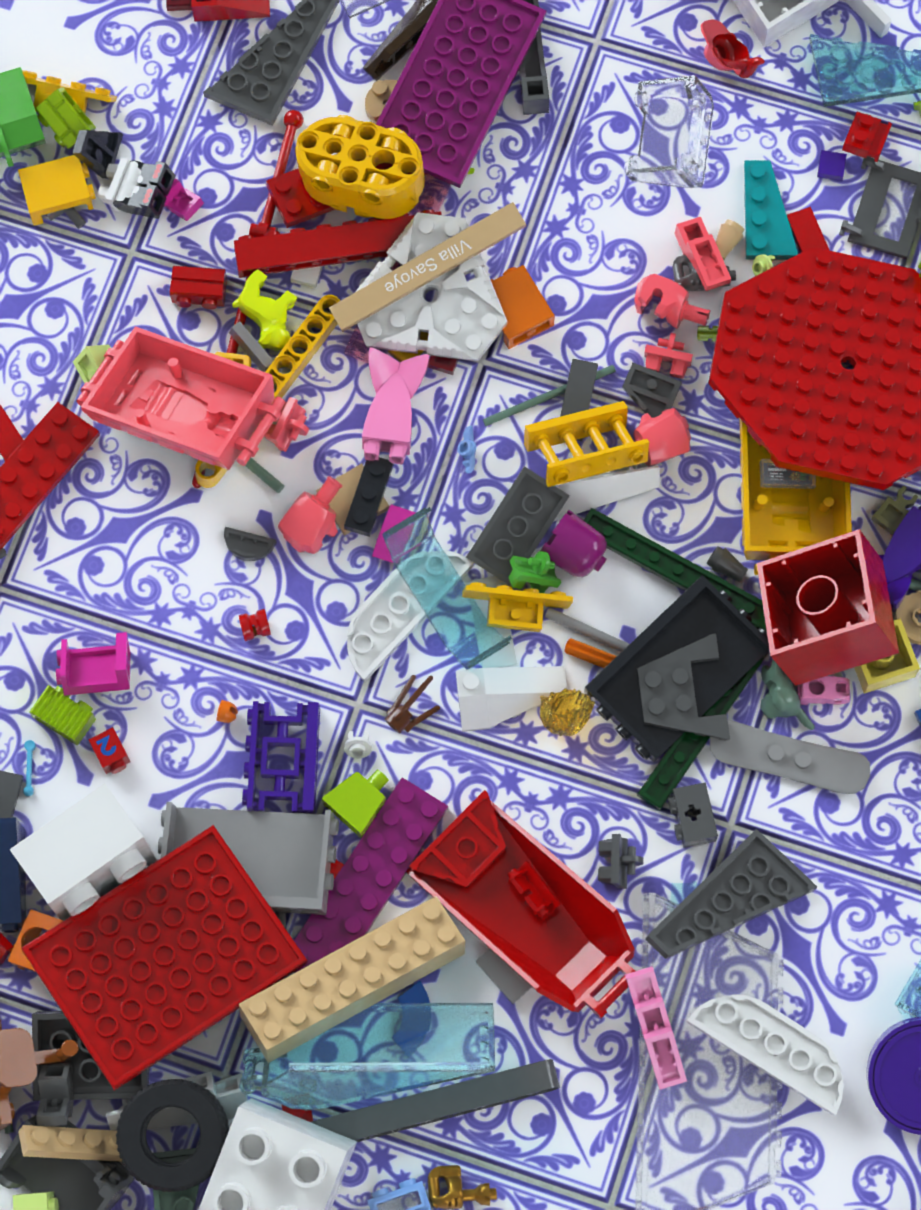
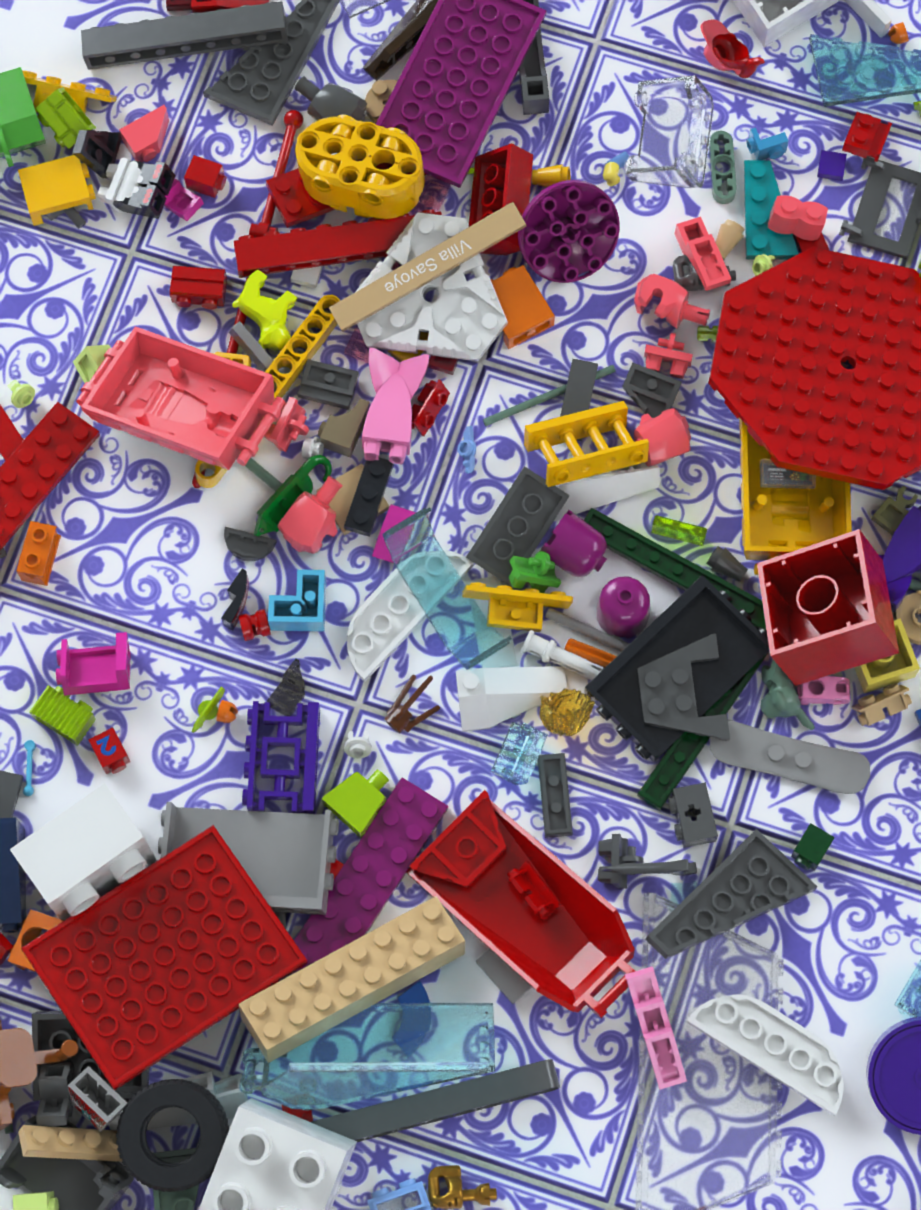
none -> yellowish green plate [7,379,35,408]
none -> orange hinge [16,521,61,586]
none -> light grey torso [67,1066,127,1132]
none -> dark grey brick [81,1,289,70]
none -> coral slope [119,105,169,162]
none -> red brick [184,155,227,198]
none -> lime piece [192,687,225,733]
none -> black slope [221,568,249,631]
none -> green plate [253,455,332,536]
none -> clear smoke slope [267,658,305,716]
none -> medium azure brick [268,570,326,631]
none -> dark grey piece [294,76,367,121]
none -> dark grey plate [297,359,359,410]
none -> white plate [302,436,324,459]
none -> dark tan arch [318,399,370,458]
none -> red hinge [411,379,450,437]
none -> red slope [469,143,533,256]
none -> clear light blue hinge [491,722,548,785]
none -> magenta bracket [518,180,620,283]
none -> white pin [521,630,604,680]
none -> yellow cone [532,164,571,187]
none -> dark grey tile [537,753,573,838]
none -> magenta cylinder [596,576,650,638]
none -> light yellow arm [602,151,631,186]
none -> dark grey piece [602,859,697,876]
none -> clear neon green tile [651,515,707,546]
none -> sand green beam [709,131,737,204]
none -> dark azure bracket [746,128,789,160]
none -> coral brick [768,195,828,241]
none -> dark green brick [791,823,835,871]
none -> tan hinge [852,683,912,726]
none -> orange hinge [888,22,909,44]

